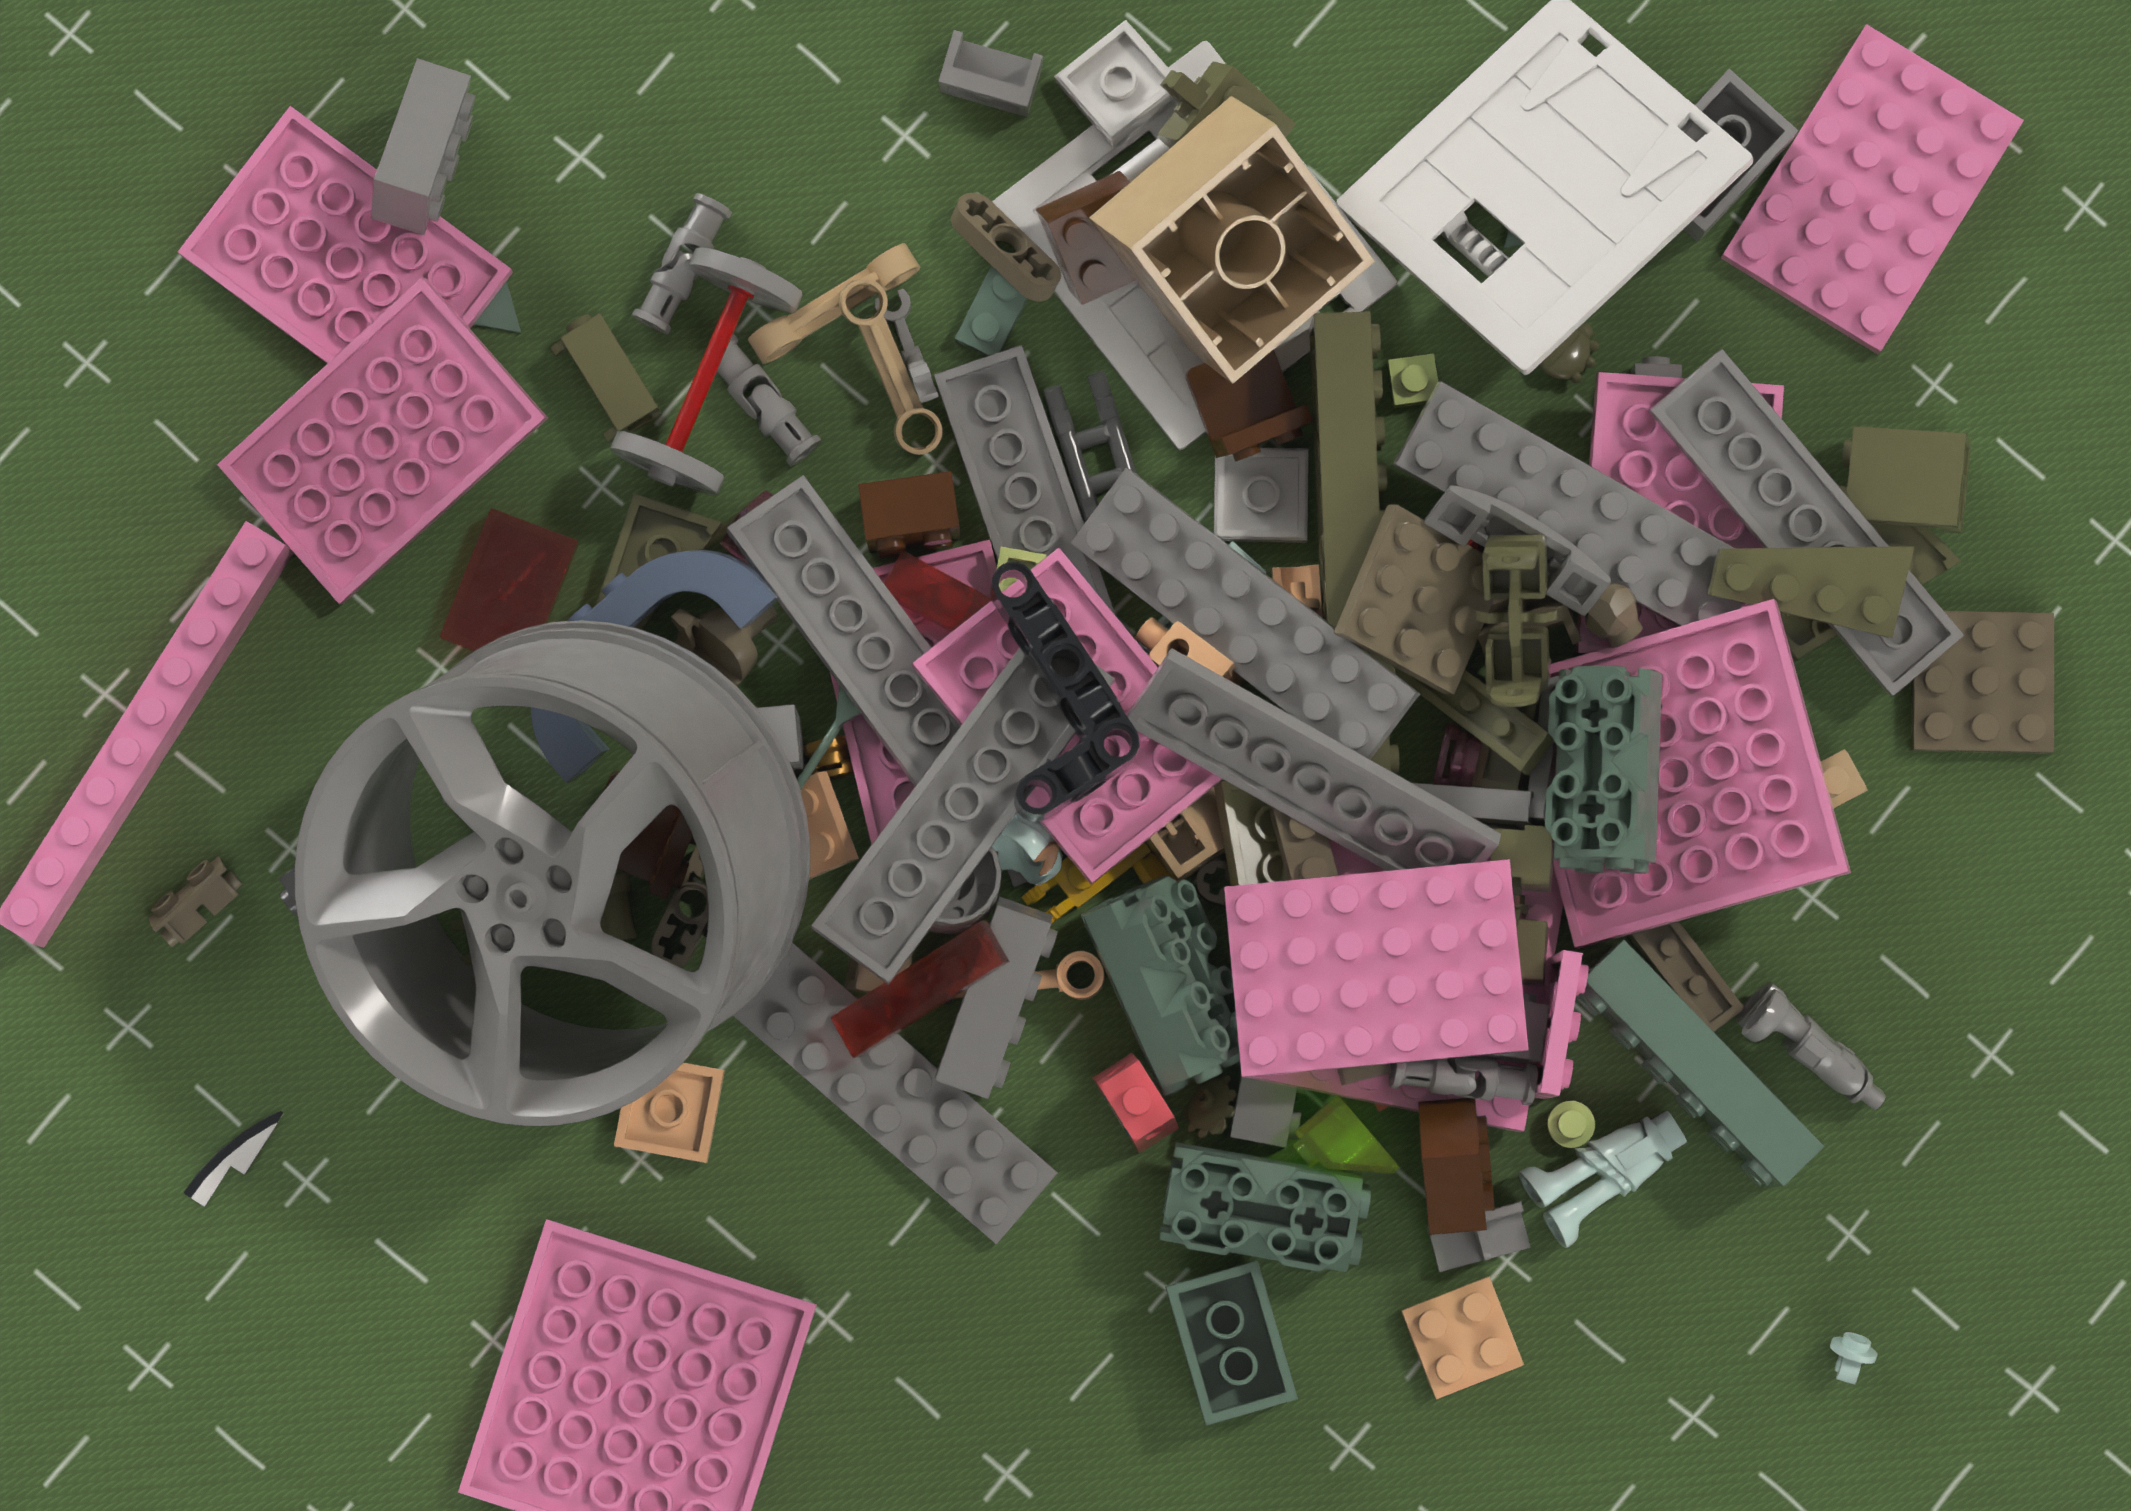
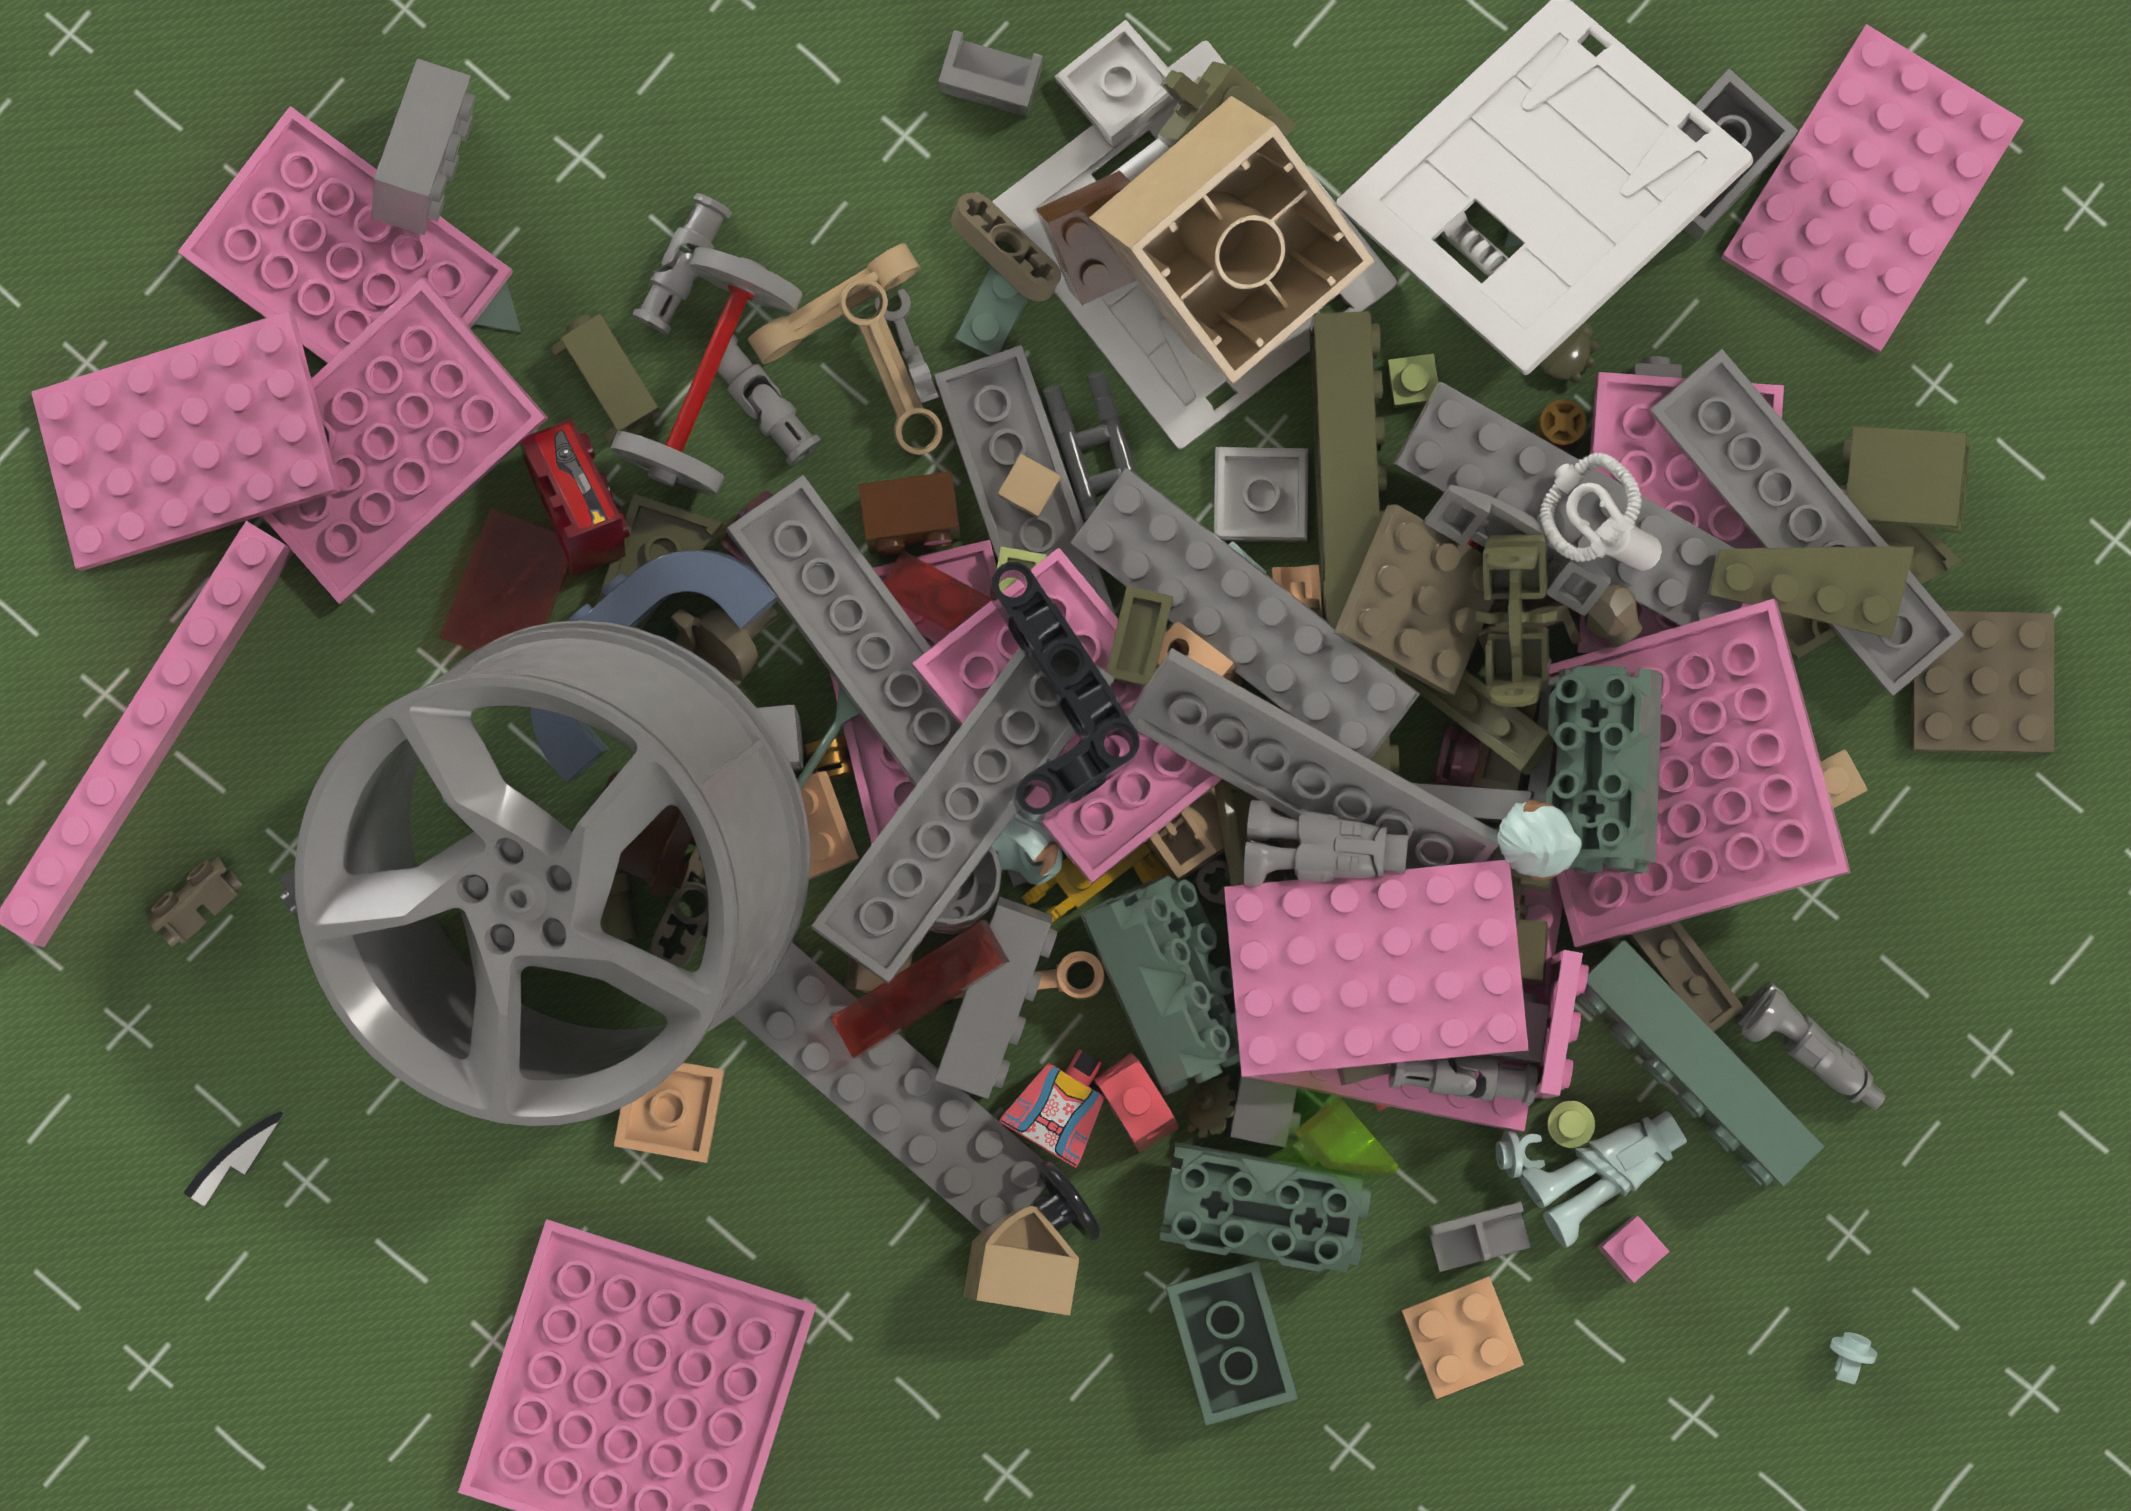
reddish brown bracket [1185,349,1313,462] -> none
reddish brown brick [1418,1098,1495,1235] -> none
none -> bright pink plate [31,311,340,571]
none -> wedge [520,419,630,576]
none -> tan piece [963,1161,1100,1316]
none -> tan tile [998,453,1061,519]
none -> torso [999,1049,1105,1168]
none -> olive tile [1106,586,1173,689]
none -> light grey piece [1244,800,1408,887]
none -> light aqua plate [1496,1131,1545,1178]
none -> light aqua hair [1497,800,1582,880]
none -> pearl gold wheel [1537,399,1587,450]
none -> white piece [1540,453,1662,571]
none -> bright pink brick [1597,1216,1670,1283]

